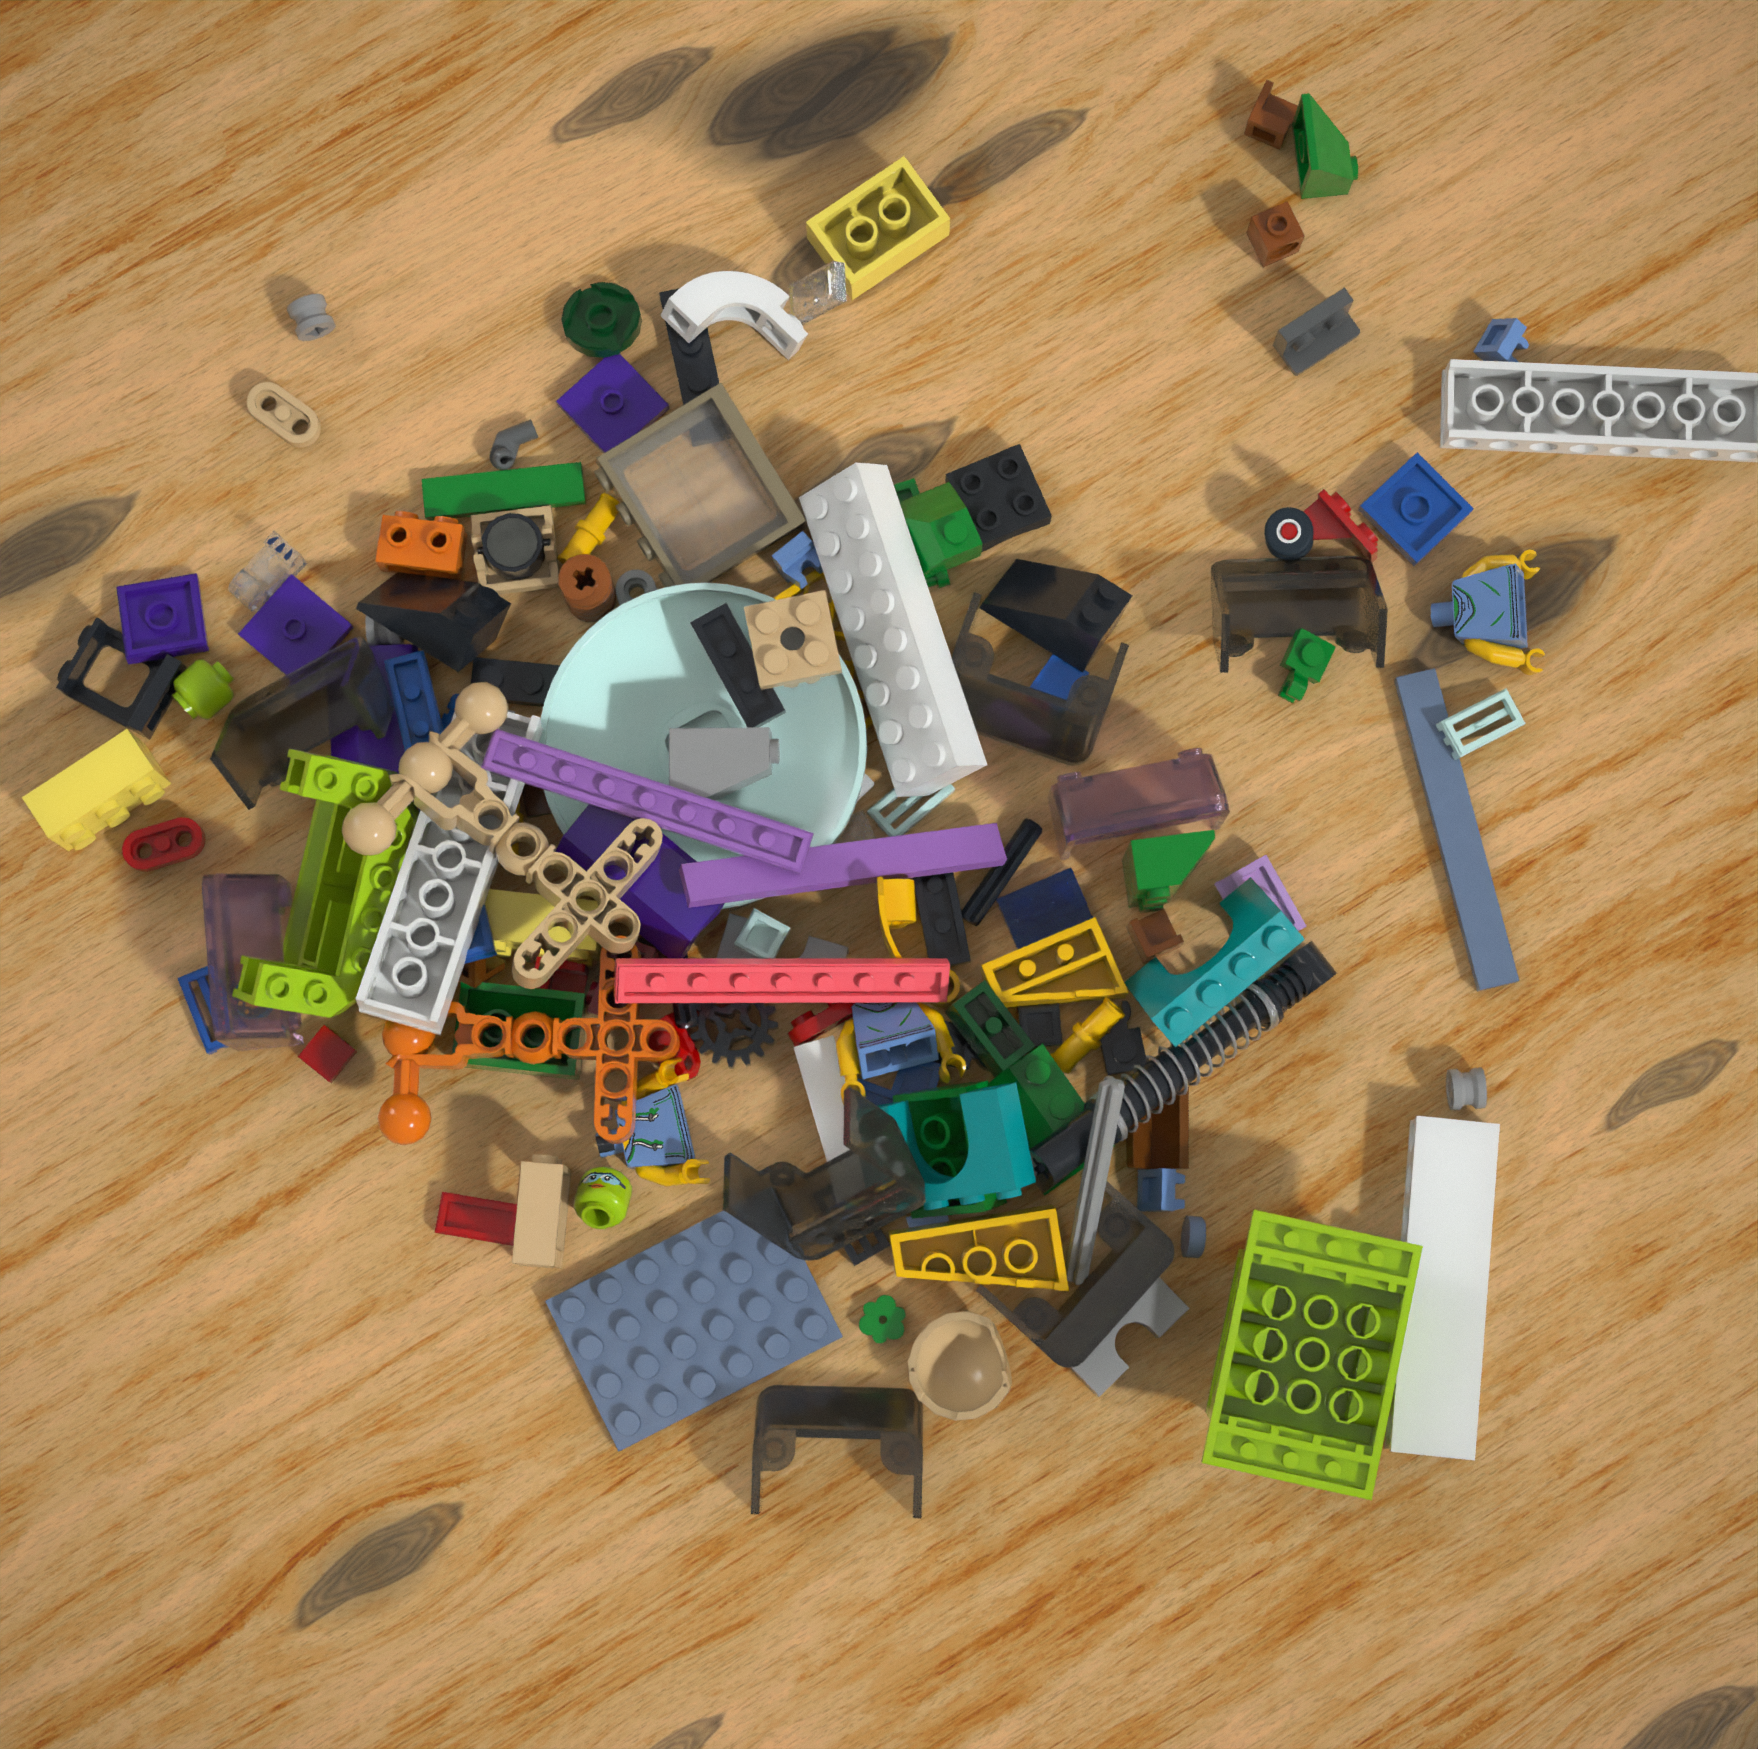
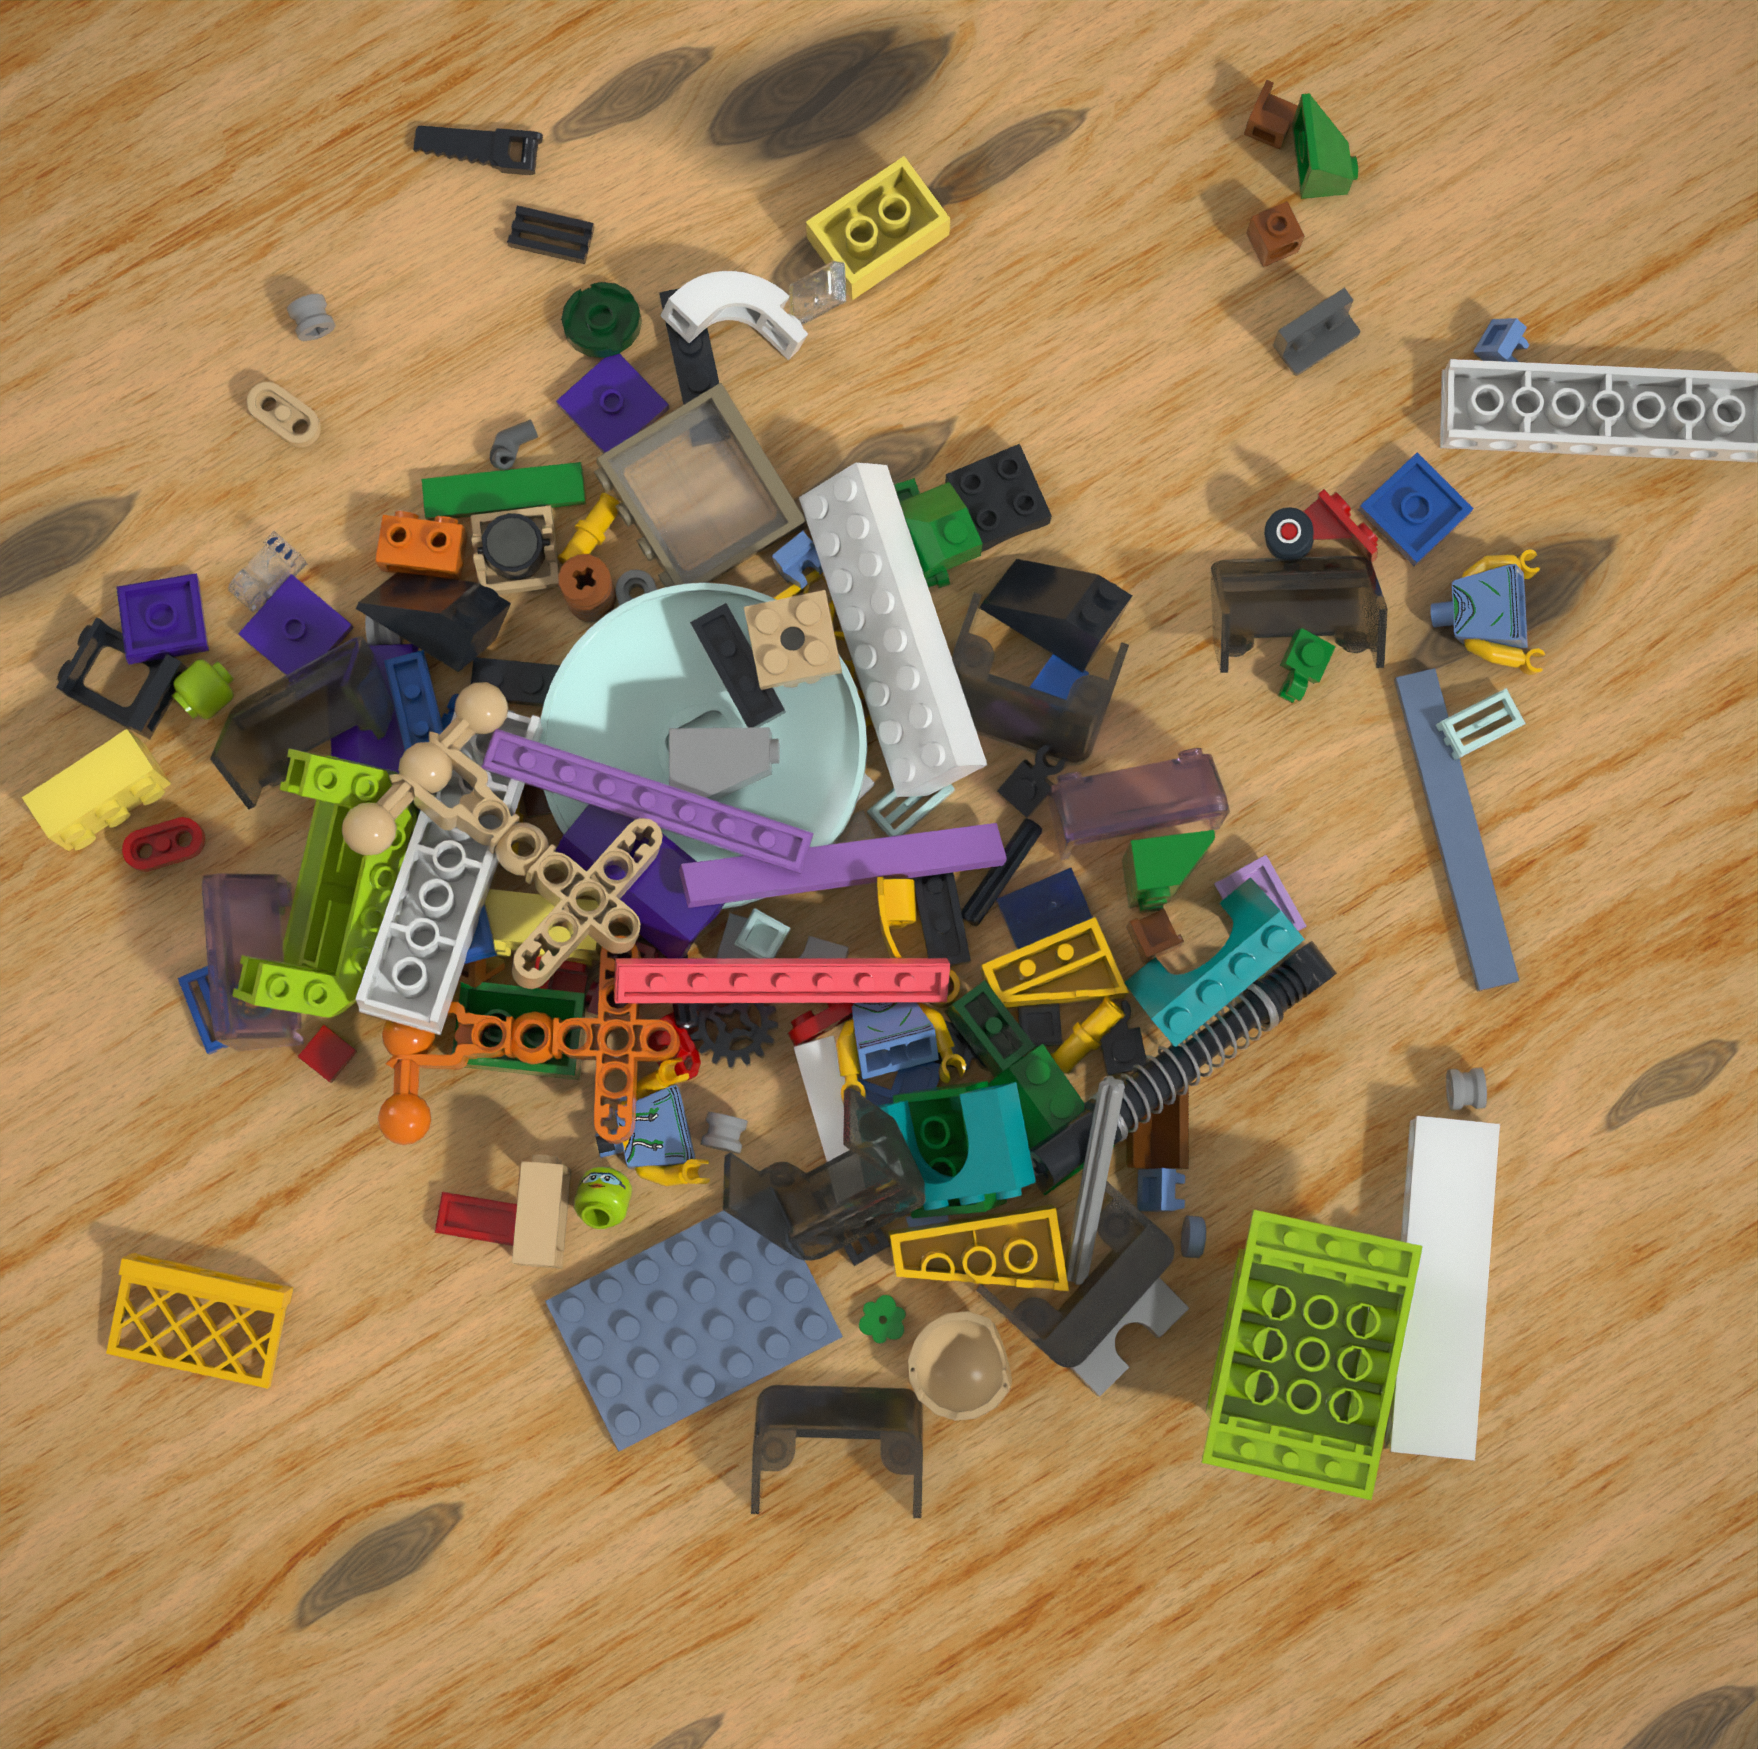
none -> yellow fence [106,1253,293,1389]
none -> black piece [413,126,543,175]
none -> black tile [507,205,595,264]
none -> light grey wheel [701,1112,748,1154]
none -> black plate [997,743,1069,818]

